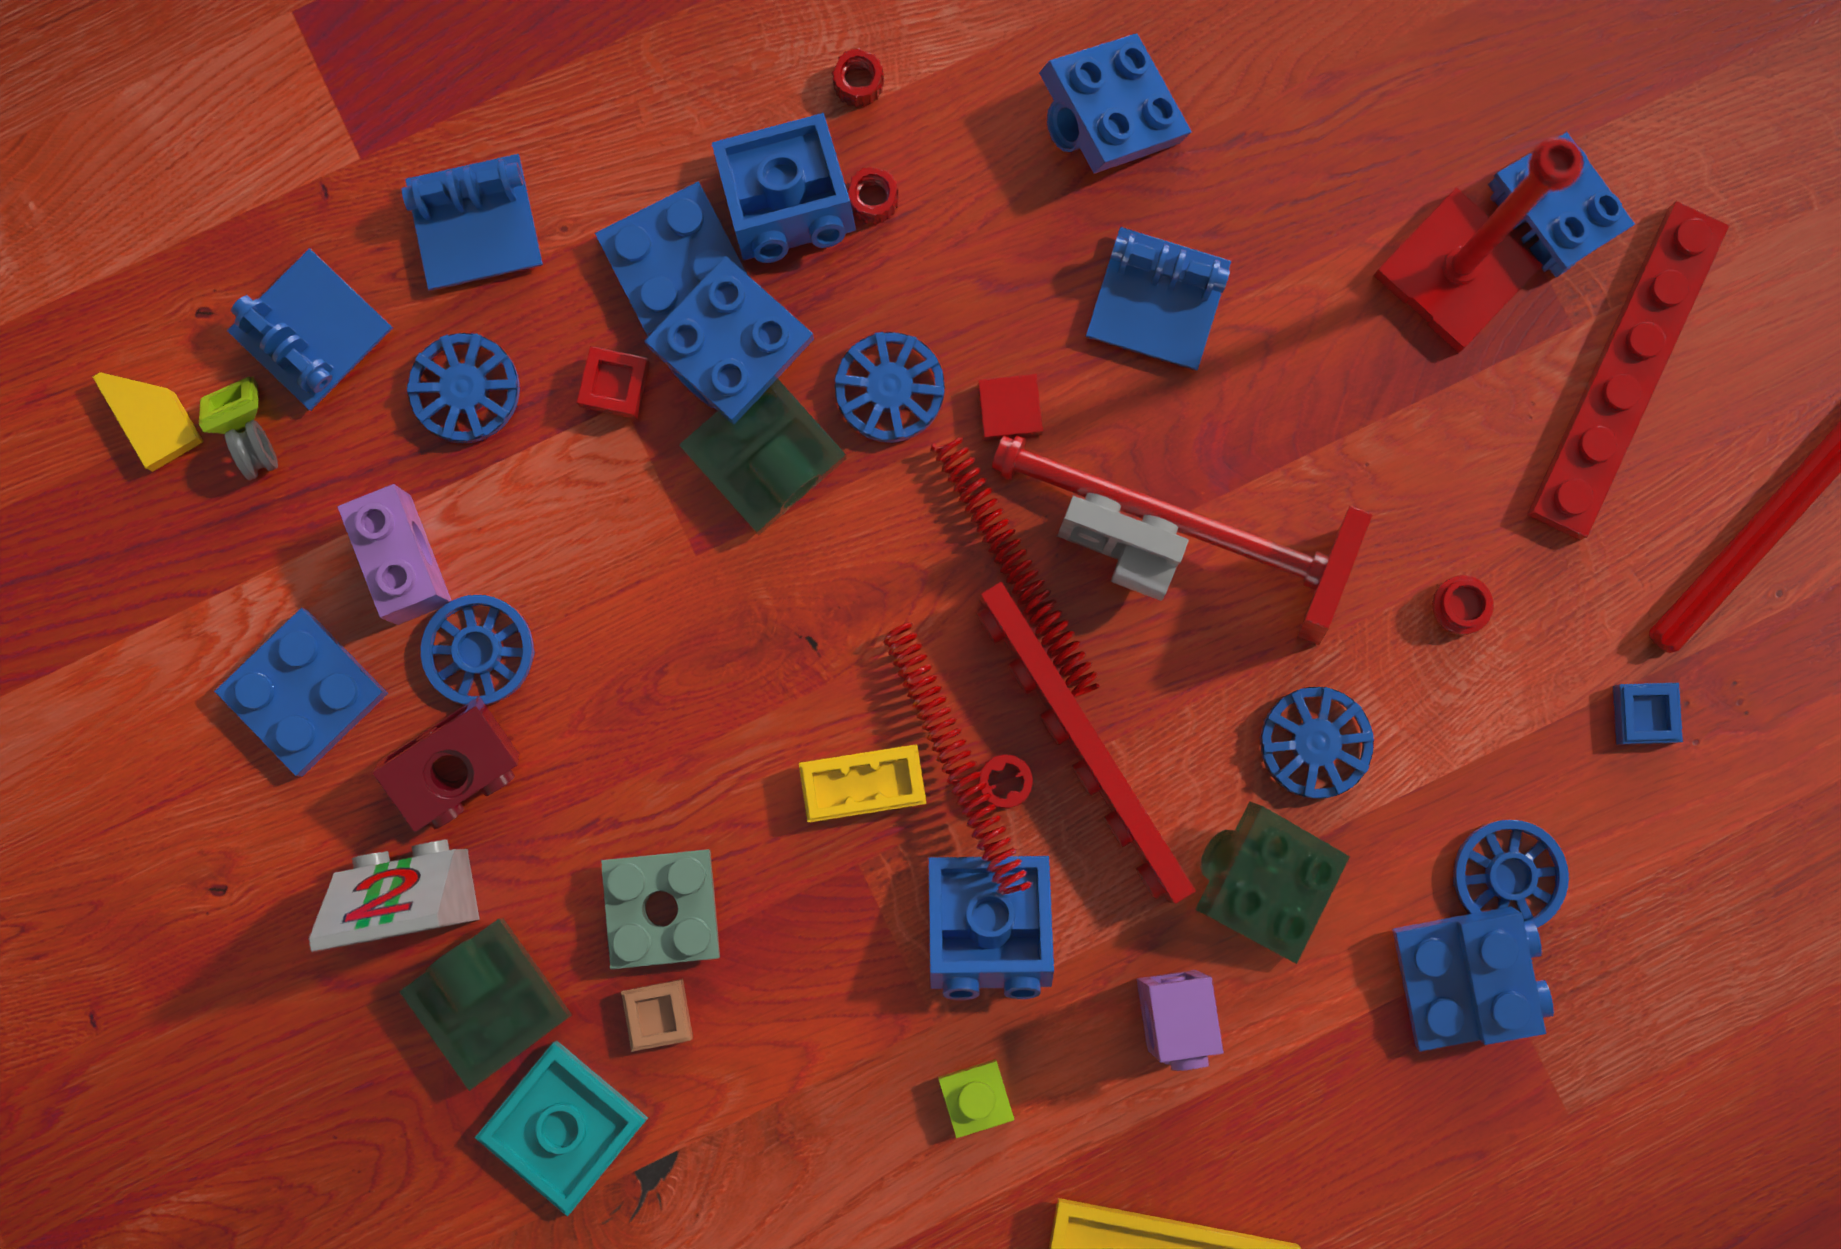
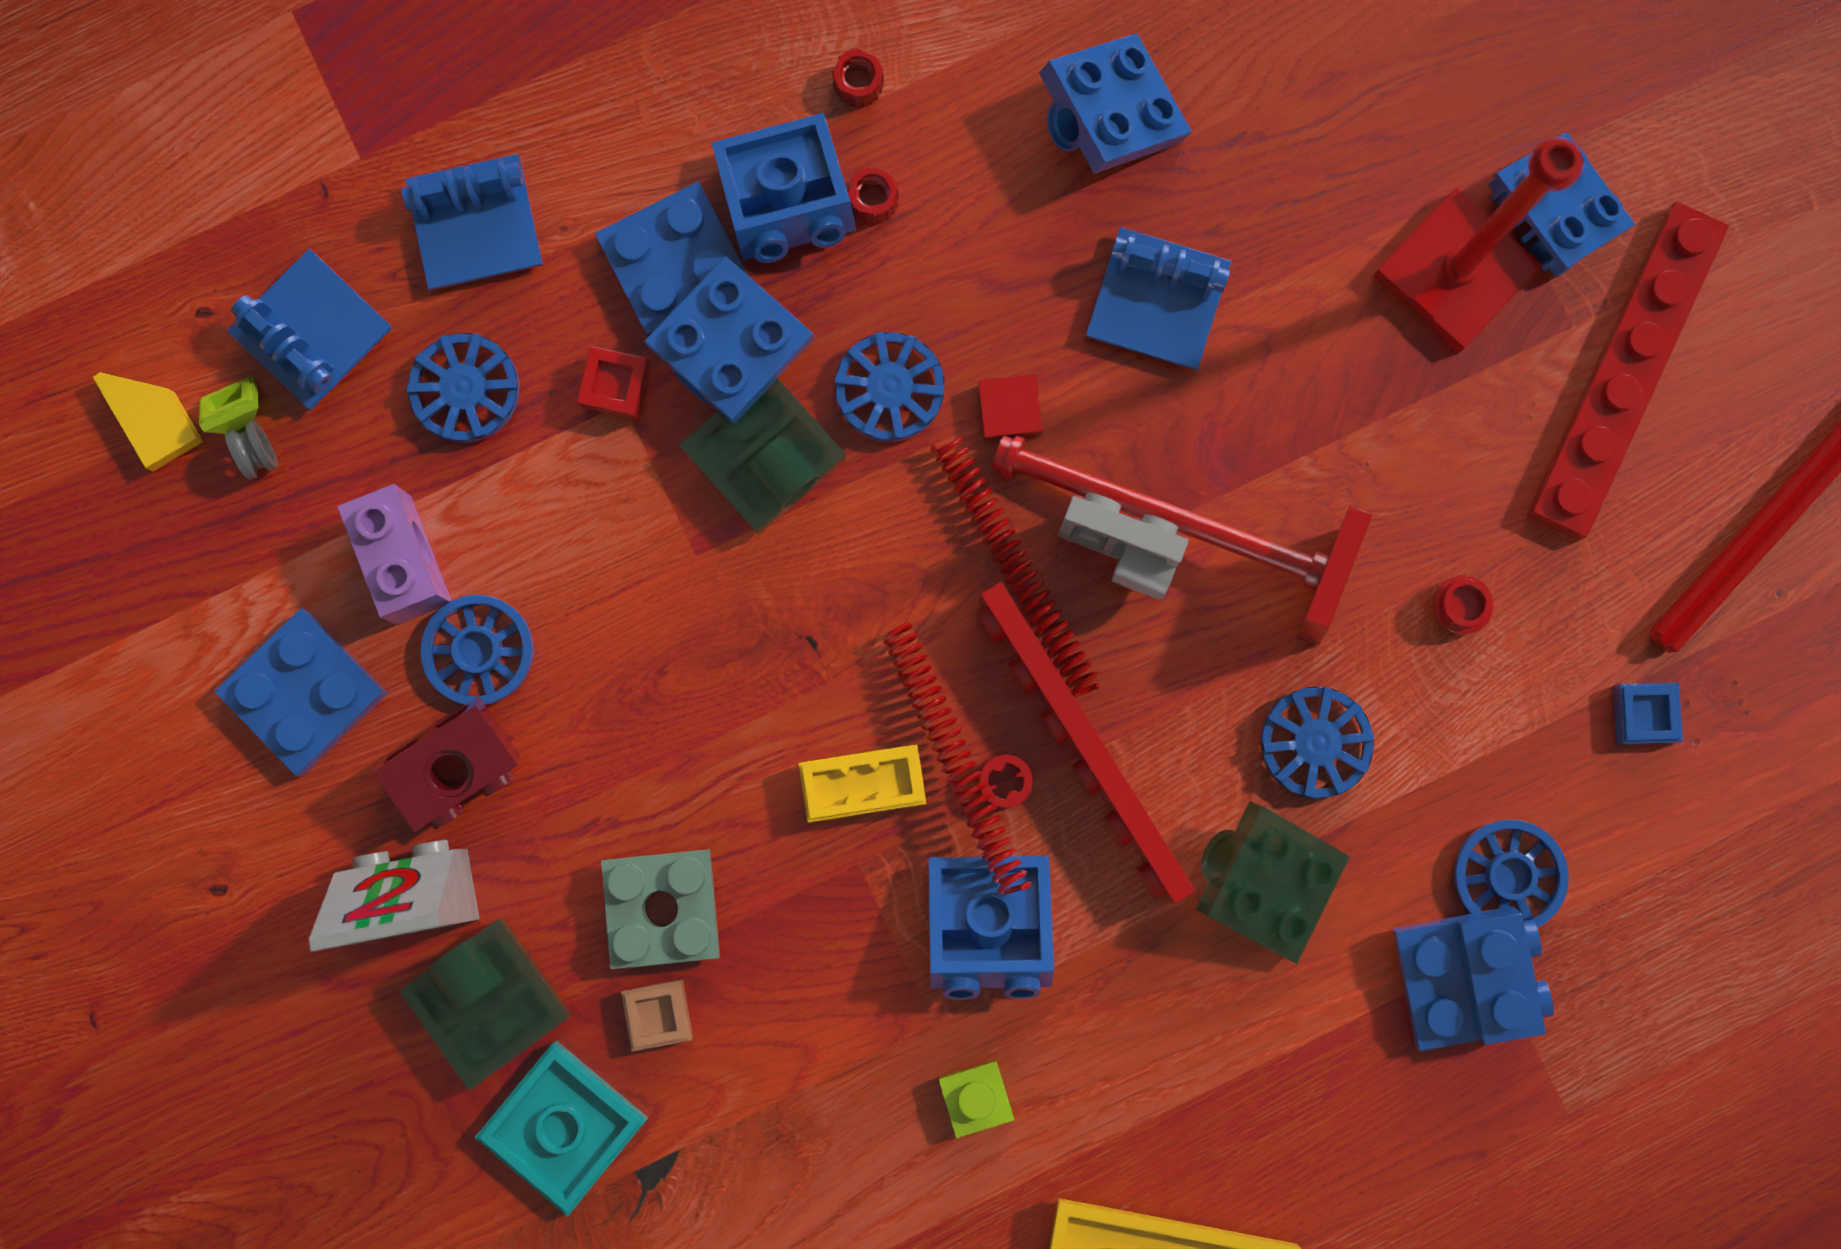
medium lavender brick [1137,970,1223,1071] -> none

